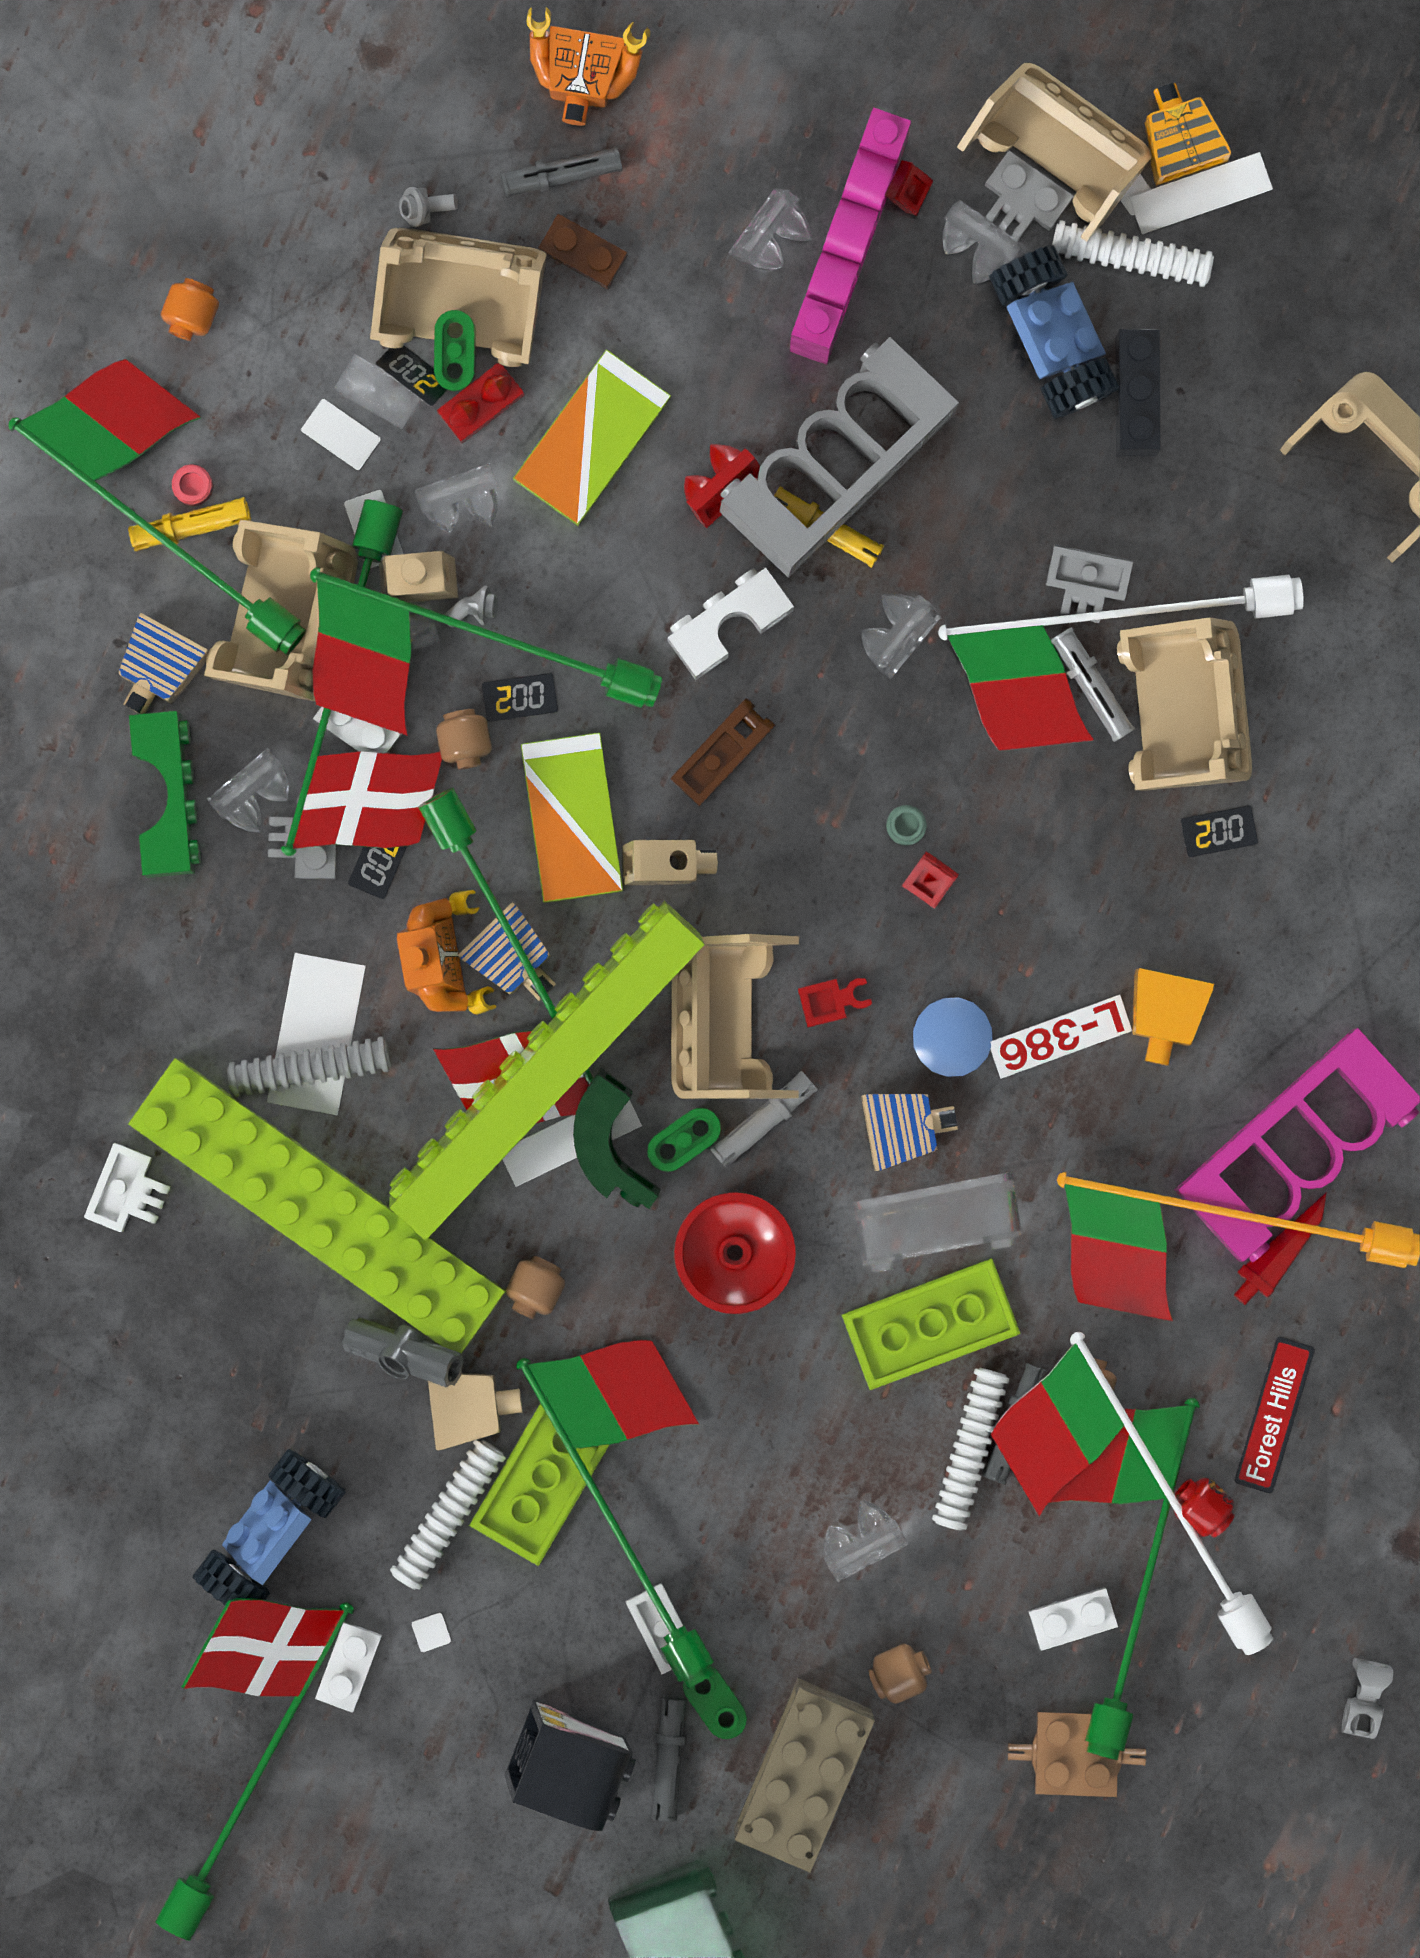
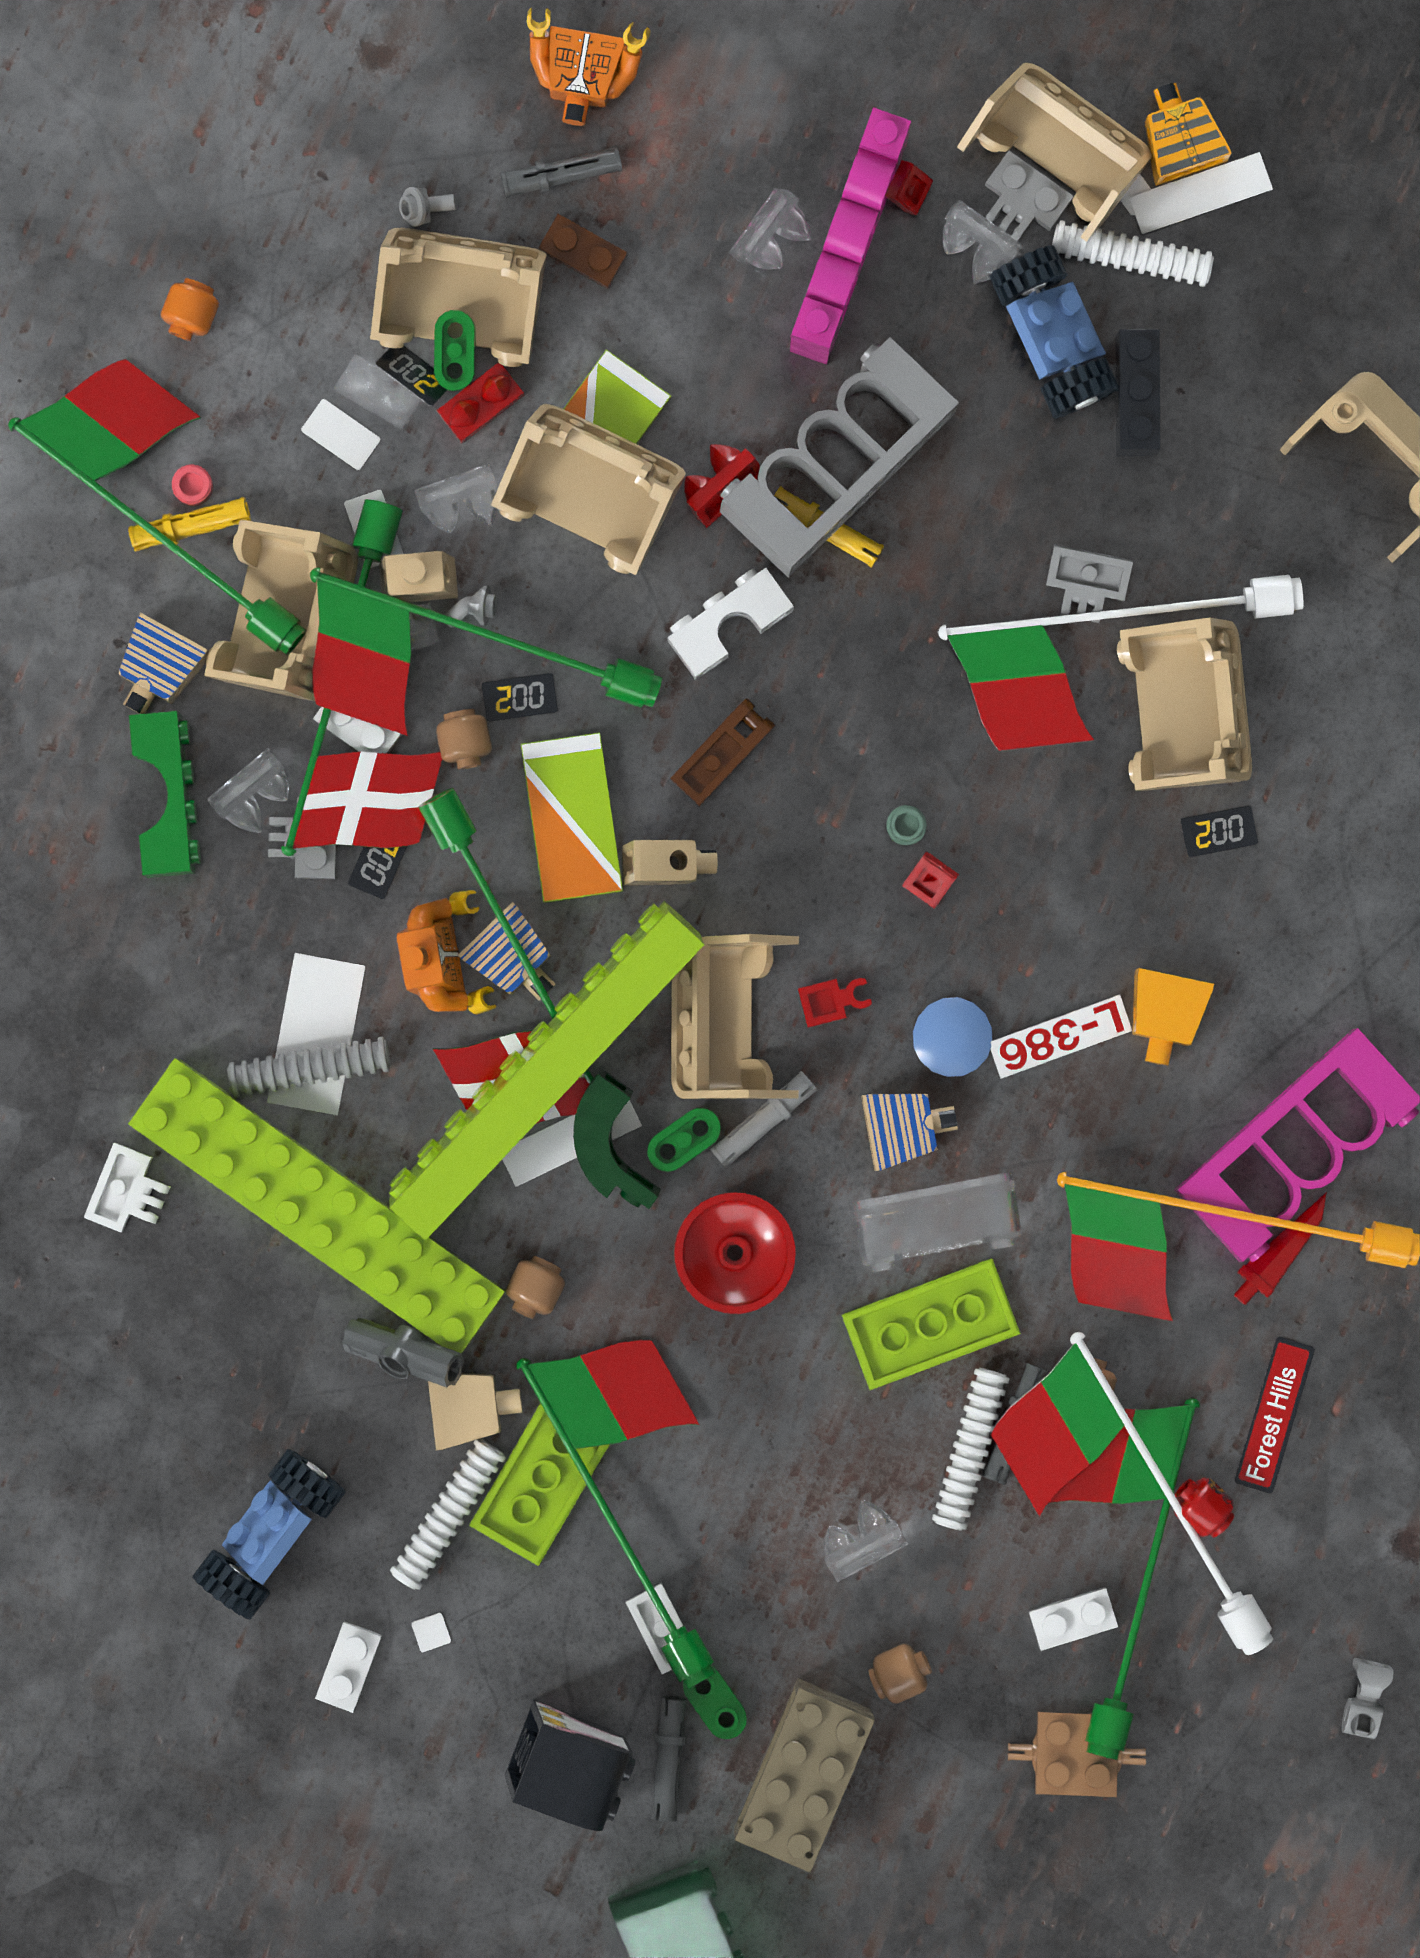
flag [155,1598,354,1941] -> none
clear tile [862,594,941,679] -> none
light grey pin [1051,627,1135,742] -> none
none -> tan windscreen [491,404,685,575]

